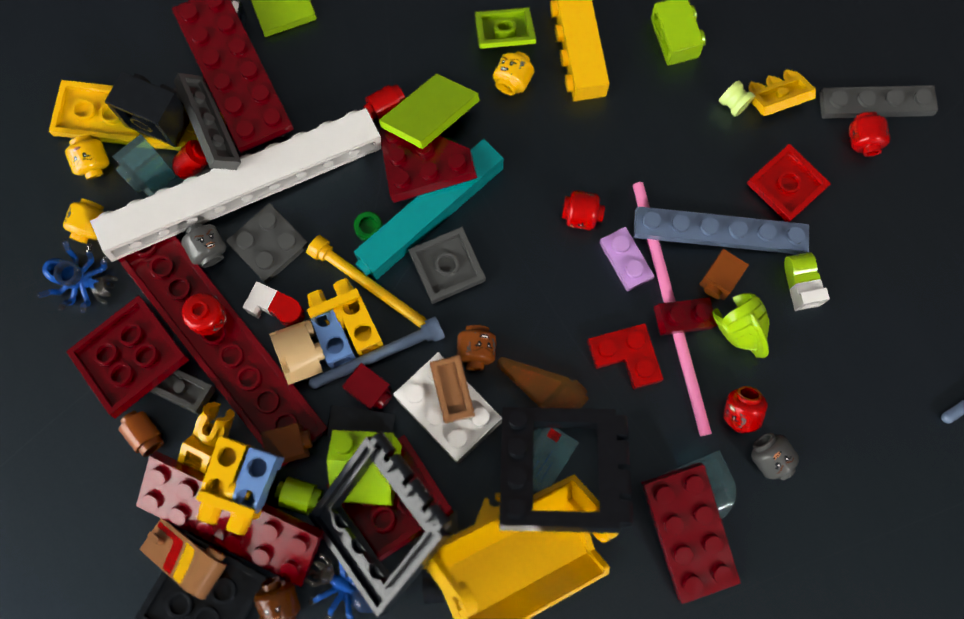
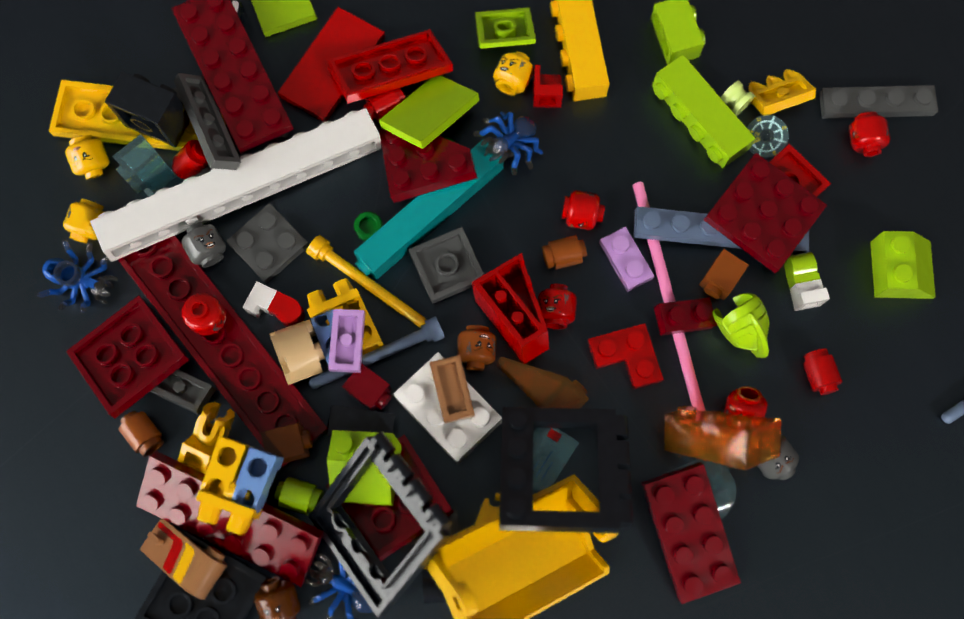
none -> red tile [277,7,385,122]
none -> red tile [327,29,453,104]
none -> lavender plate [328,309,365,373]
none -> red wedge [472,253,549,364]
none -> animal [473,111,543,176]
none -> red panel [533,64,563,108]
none -> red head [538,284,577,329]
none -> dark orange brick [542,235,587,270]
none -> lime brick [652,55,756,169]
none -> clear orange wedge [664,406,781,470]
none -> dark red plate [704,153,827,273]
none -> clear light blue piece [747,115,789,158]
none -> red brick [803,348,843,395]
none -> lime slope [870,231,936,299]

